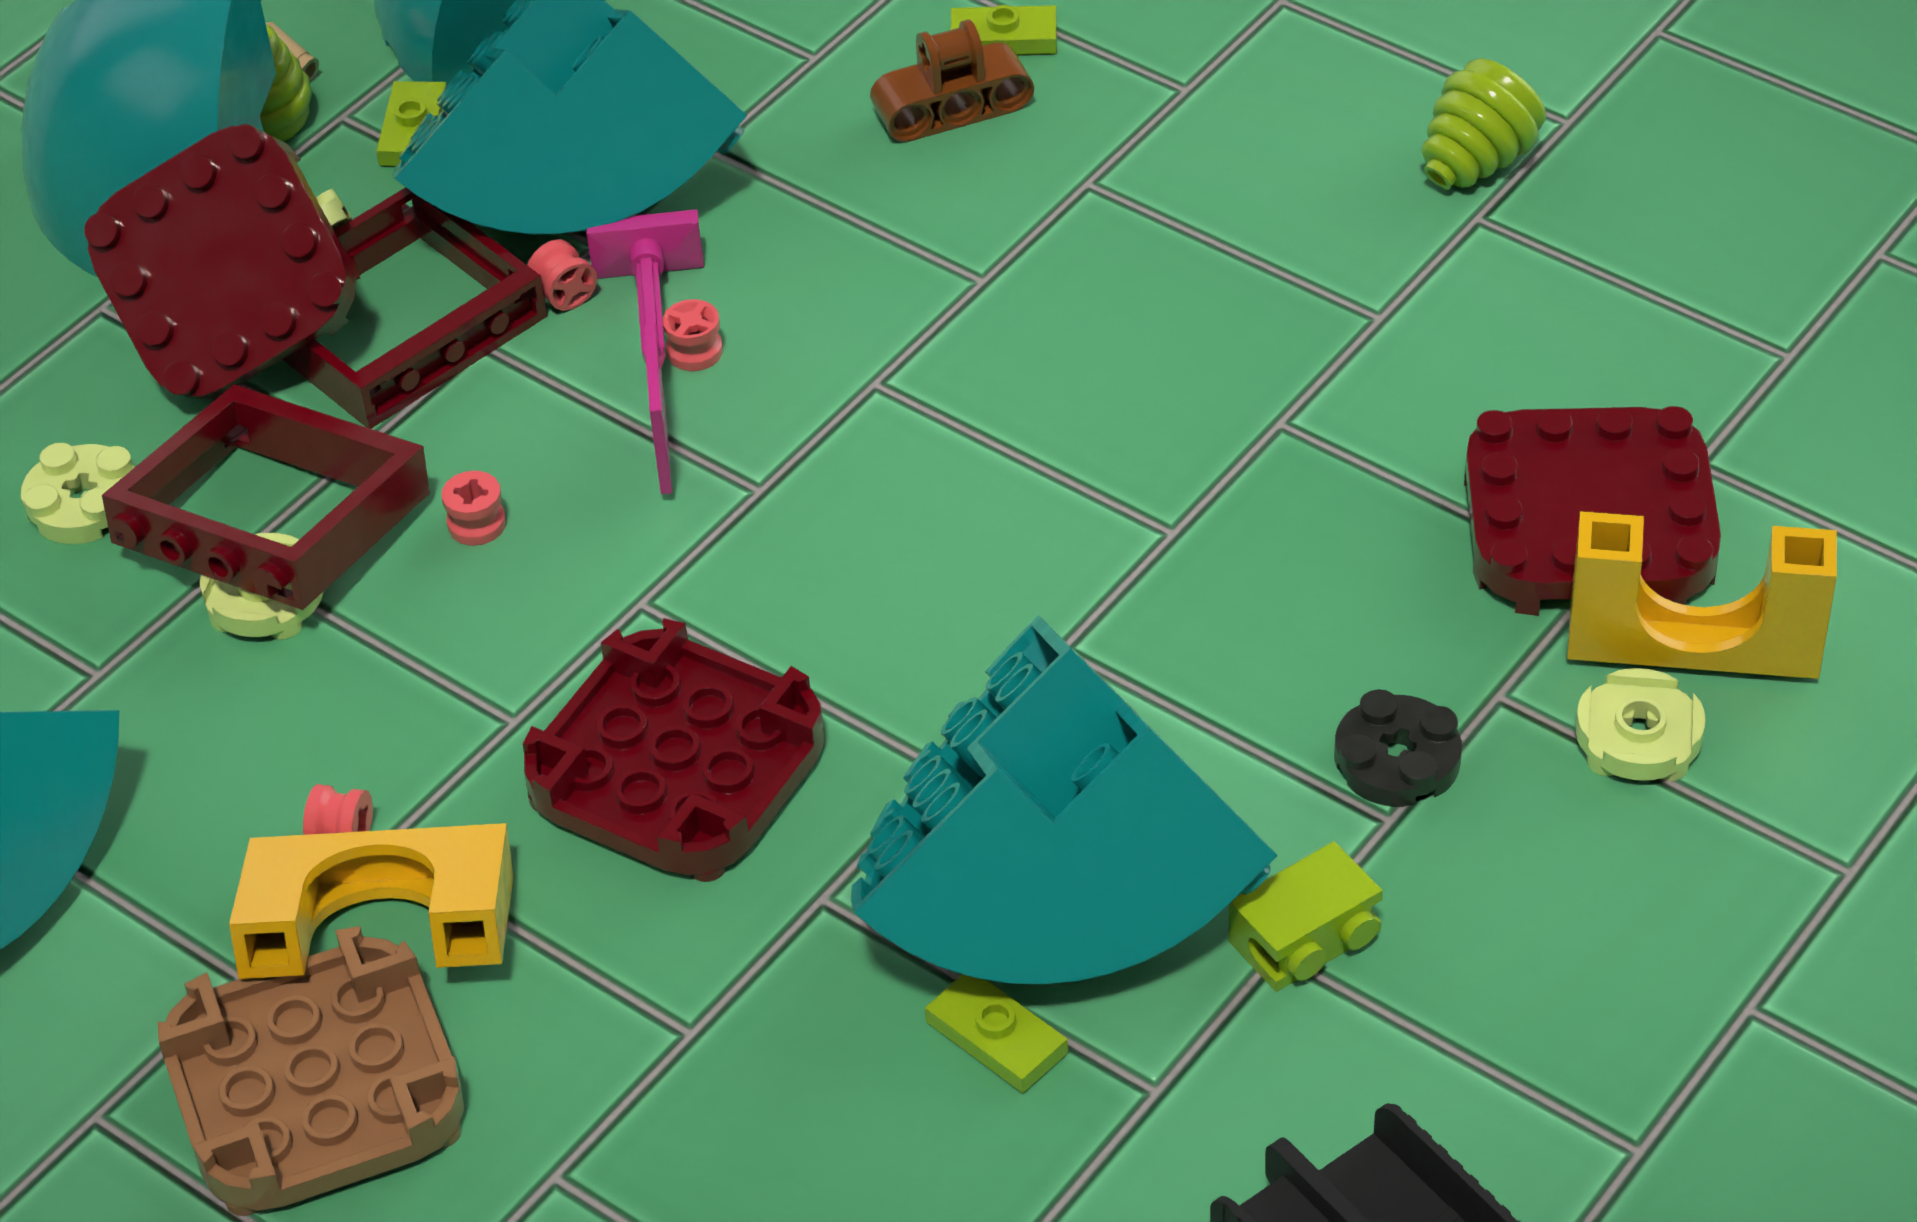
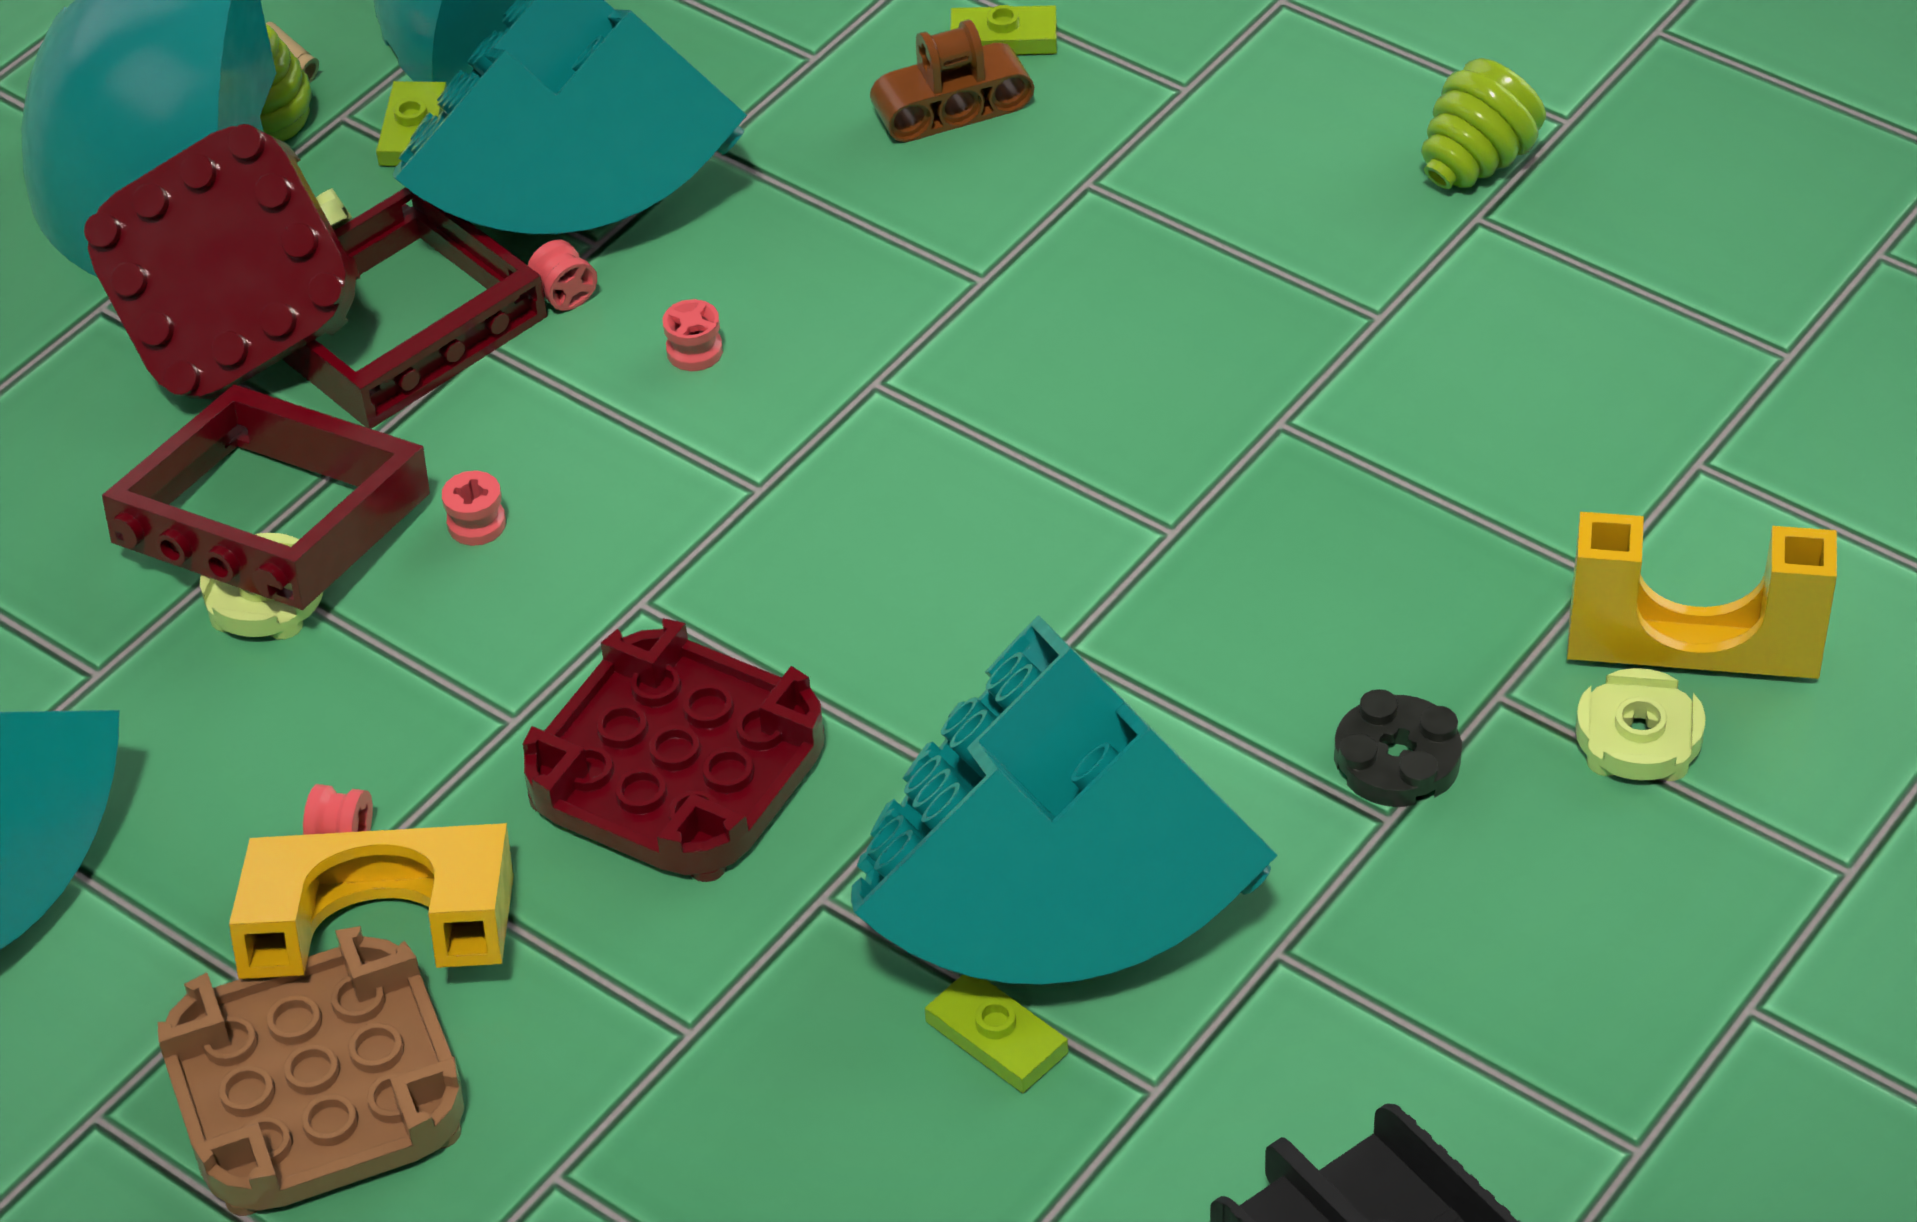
yellowish green plate [21,443,135,544] -> none
dark pink piece [587,209,704,495] -> none
lime brick [1228,841,1383,992] -> none
dark red plate [1464,406,1721,616] -> none

